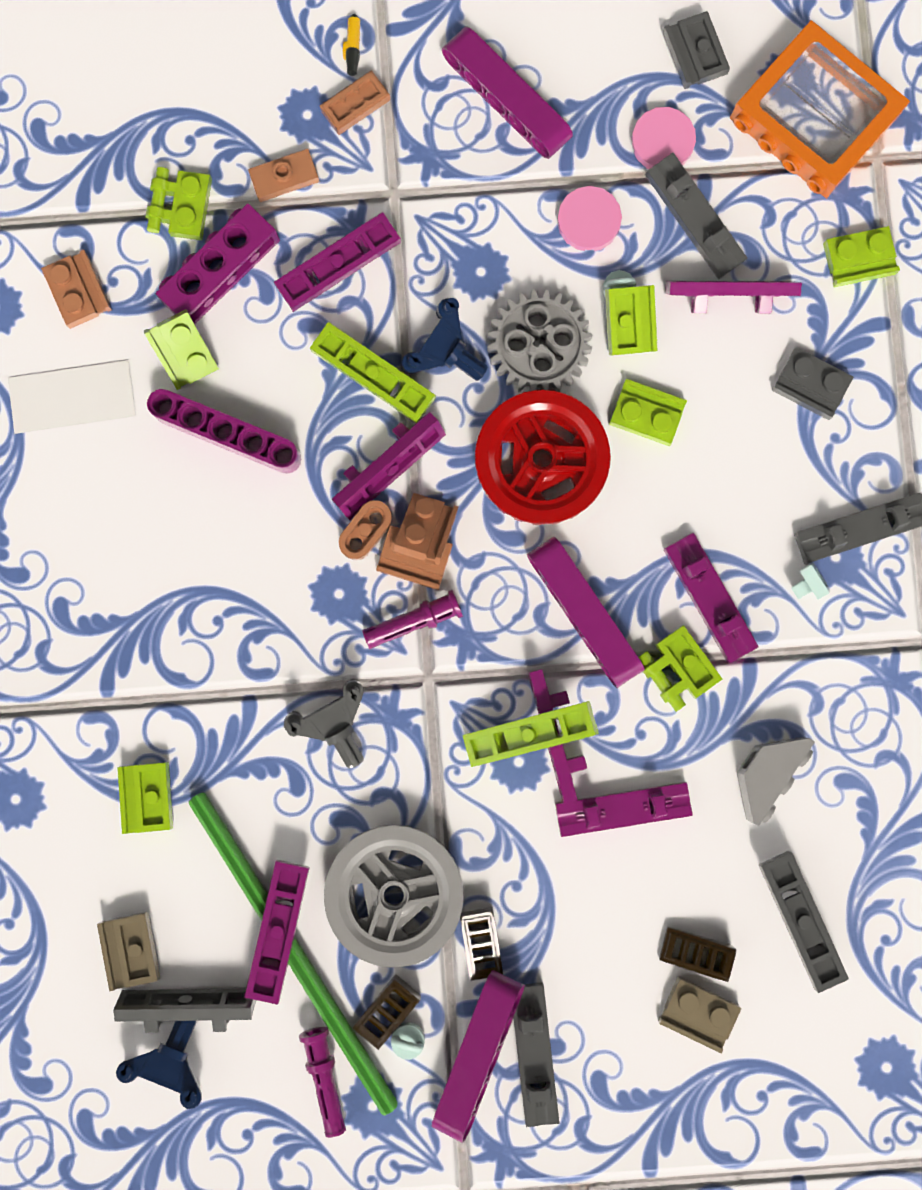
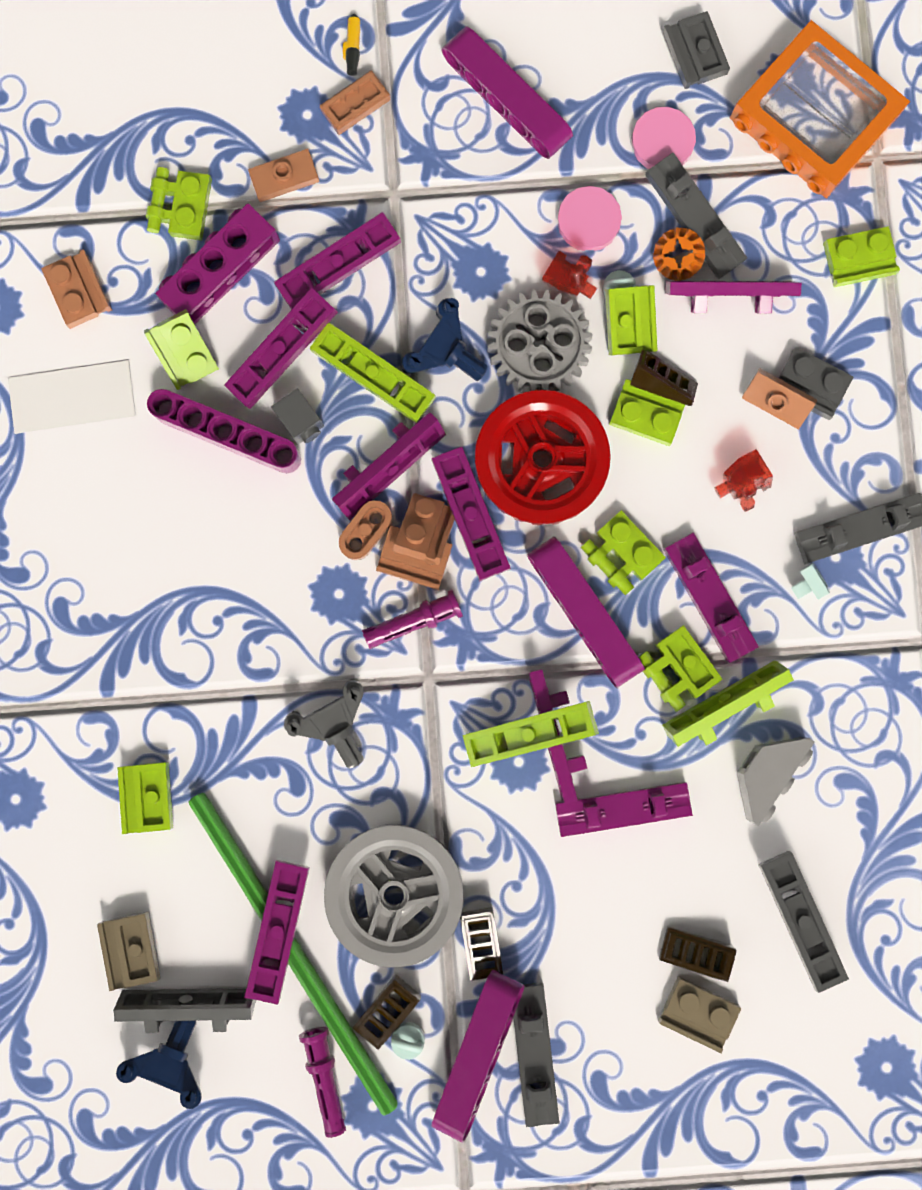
none -> magenta hinge [224,288,338,409]
none -> dark grey brick [271,388,324,445]
none -> magenta hinge [431,446,511,582]
none -> clear red piece [541,251,597,299]
none -> lime plate [580,510,666,595]
none -> dark brown slope [630,349,698,407]
none -> orange gear [653,227,705,281]
none -> lime hinge [662,660,794,747]
none -> clear red piece [714,449,773,512]
none -> nougat plate [742,368,817,430]

